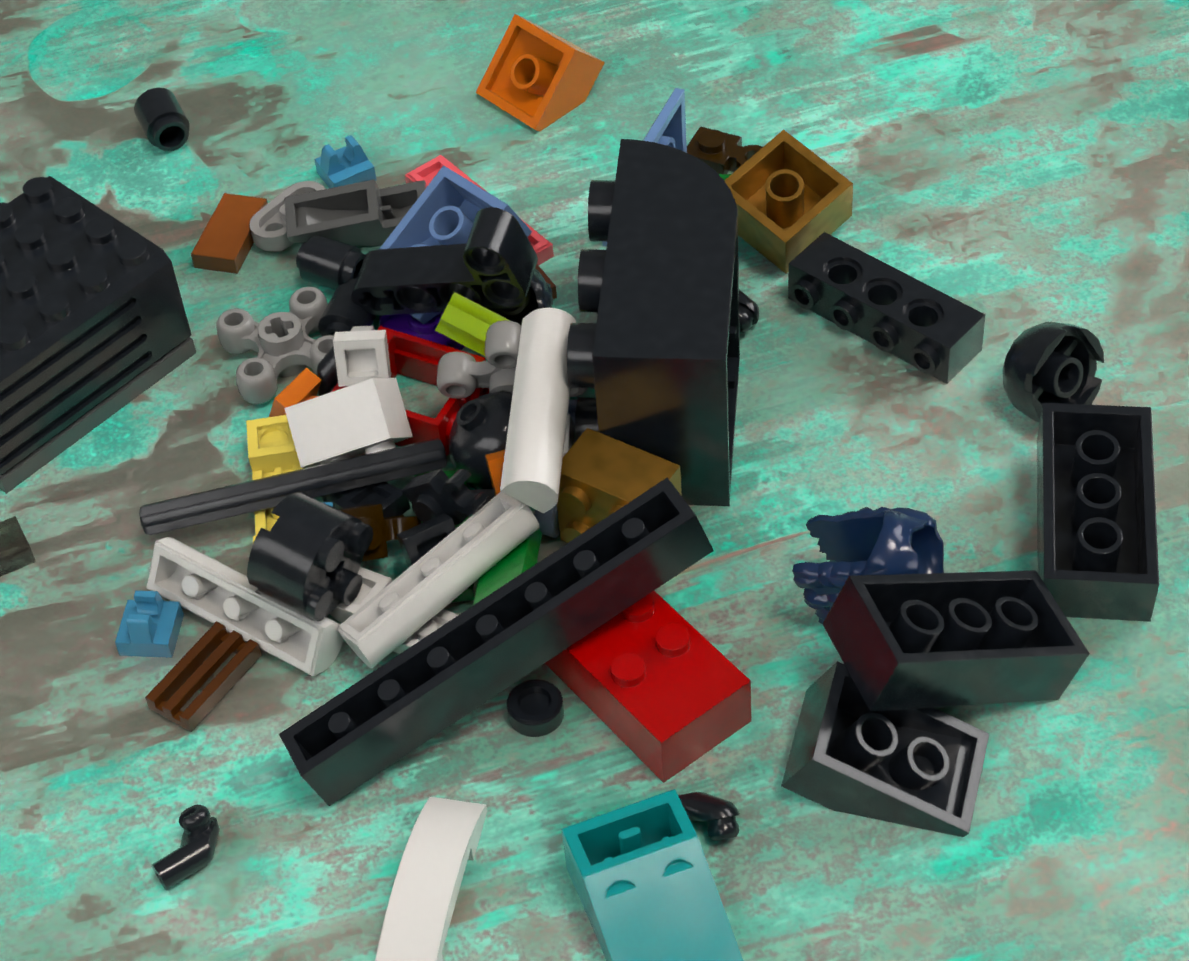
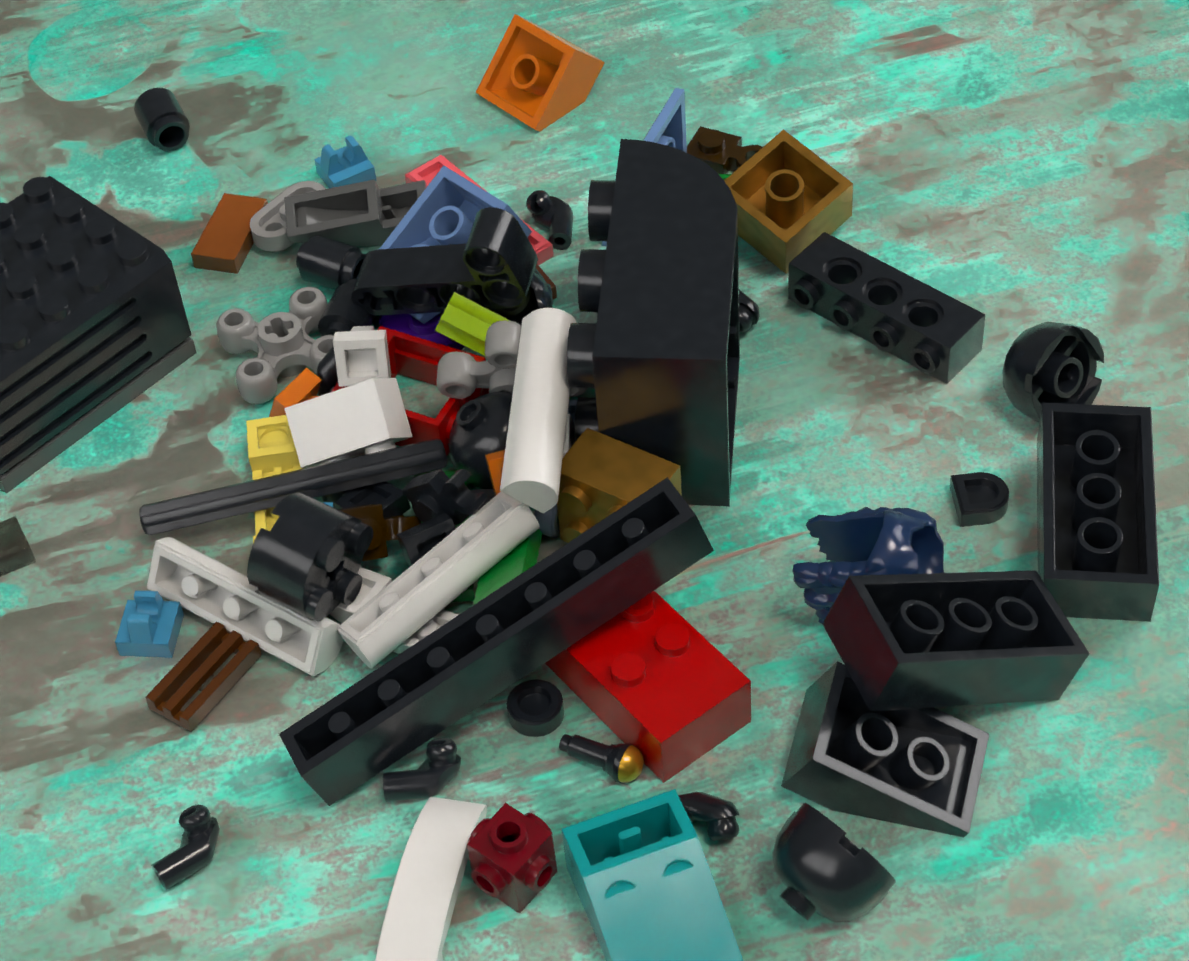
none -> black arm [383,738,461,802]
none -> dark red brick [467,803,557,914]
none -> black arm [526,190,573,250]
none -> black piece [559,734,644,783]
none -> black cylinder [772,803,896,922]
none -> black tile [950,472,1009,527]

